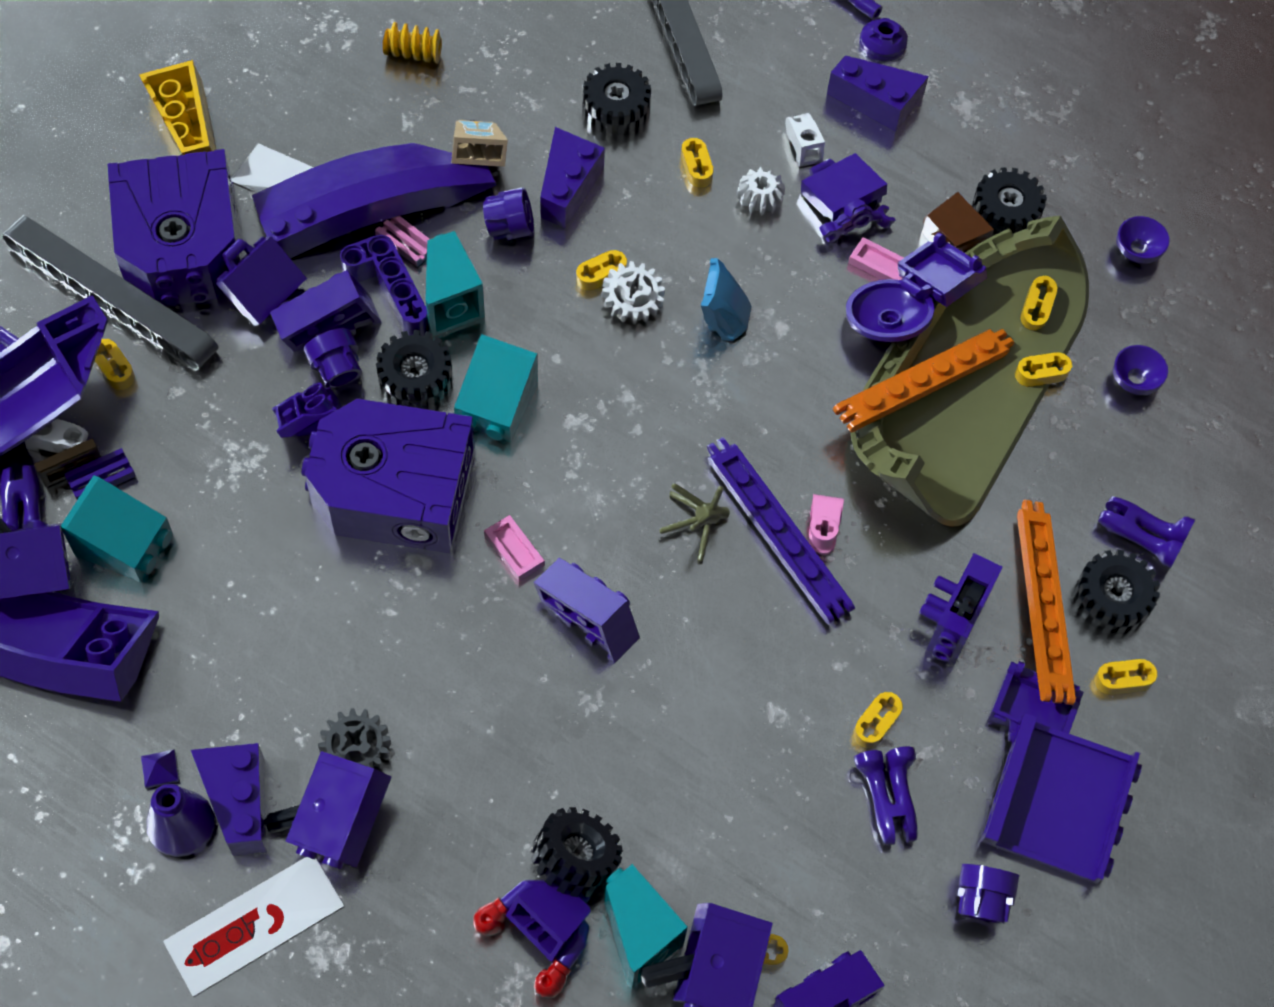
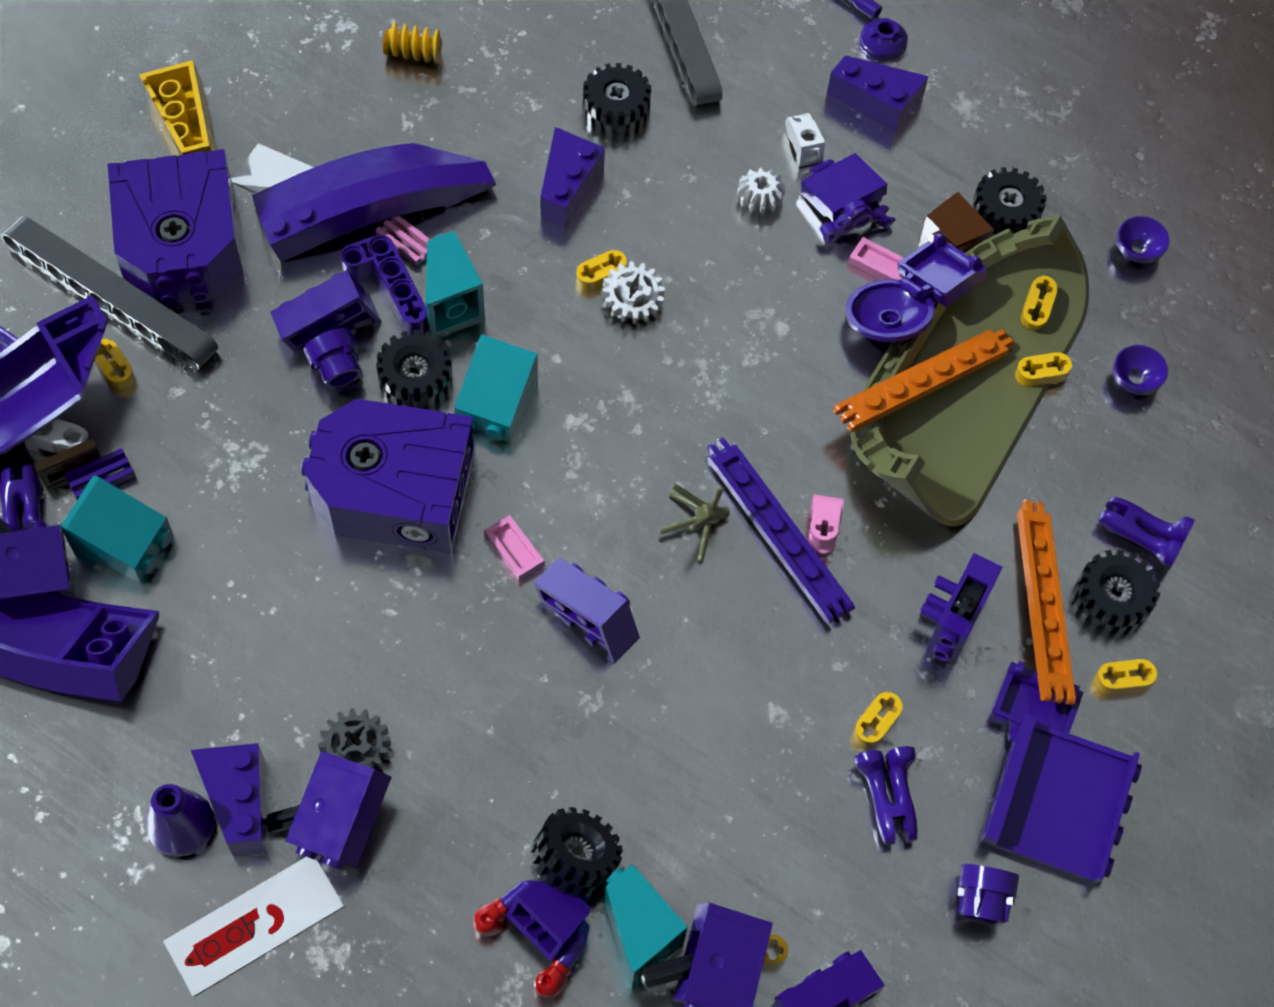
dark purple slope [141,749,179,789] -> none
dark purple piece [216,236,307,326] -> none
dark purple slope [272,383,342,438] -> none
tan torso [451,120,508,167] -> none
dark purple piece [483,187,534,240] -> none
yellow beam [681,138,713,188] -> none
dark azure slope [701,258,752,341] -> none

